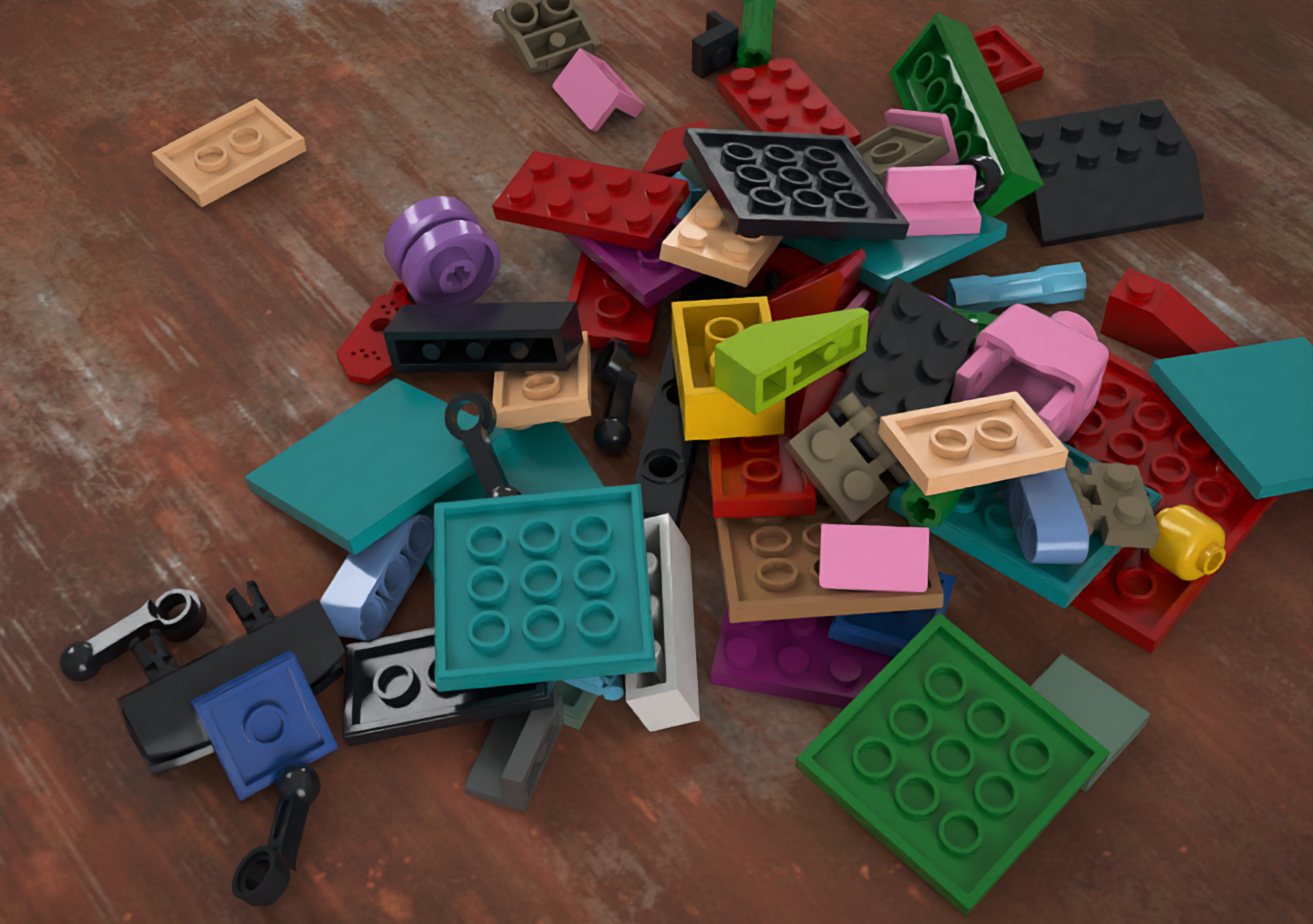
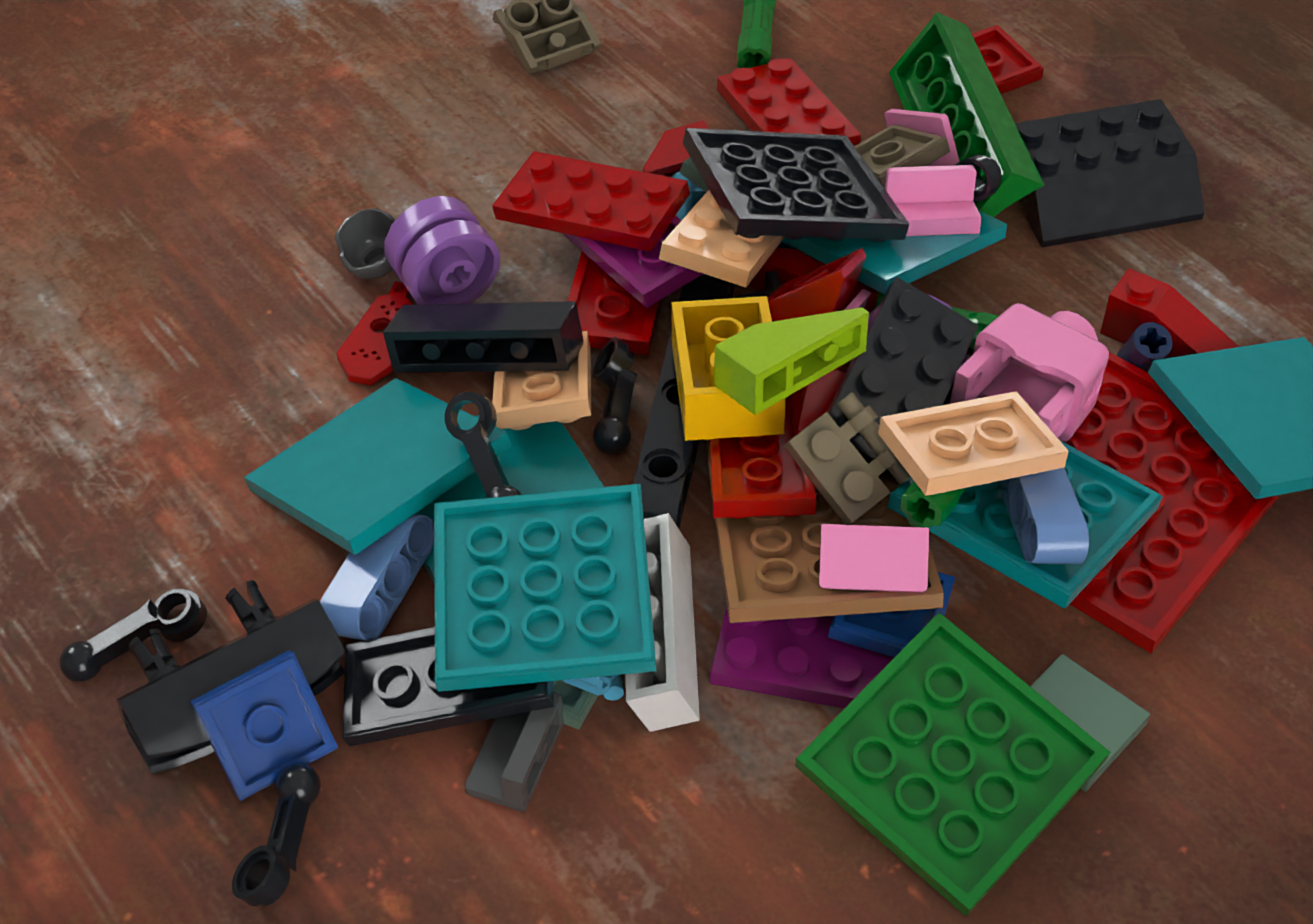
light nougat plate [152,98,307,207] -> none
bright pink panel [552,48,646,132] -> none
black bracket [692,10,739,79] -> none
medium azure axle [944,262,1087,313] -> none
dark tan plate [1065,457,1160,549] -> none
yellow head [1148,505,1226,581] -> none
none -> dark grey hair [335,208,395,280]
none -> dark blue piece [1117,322,1172,372]

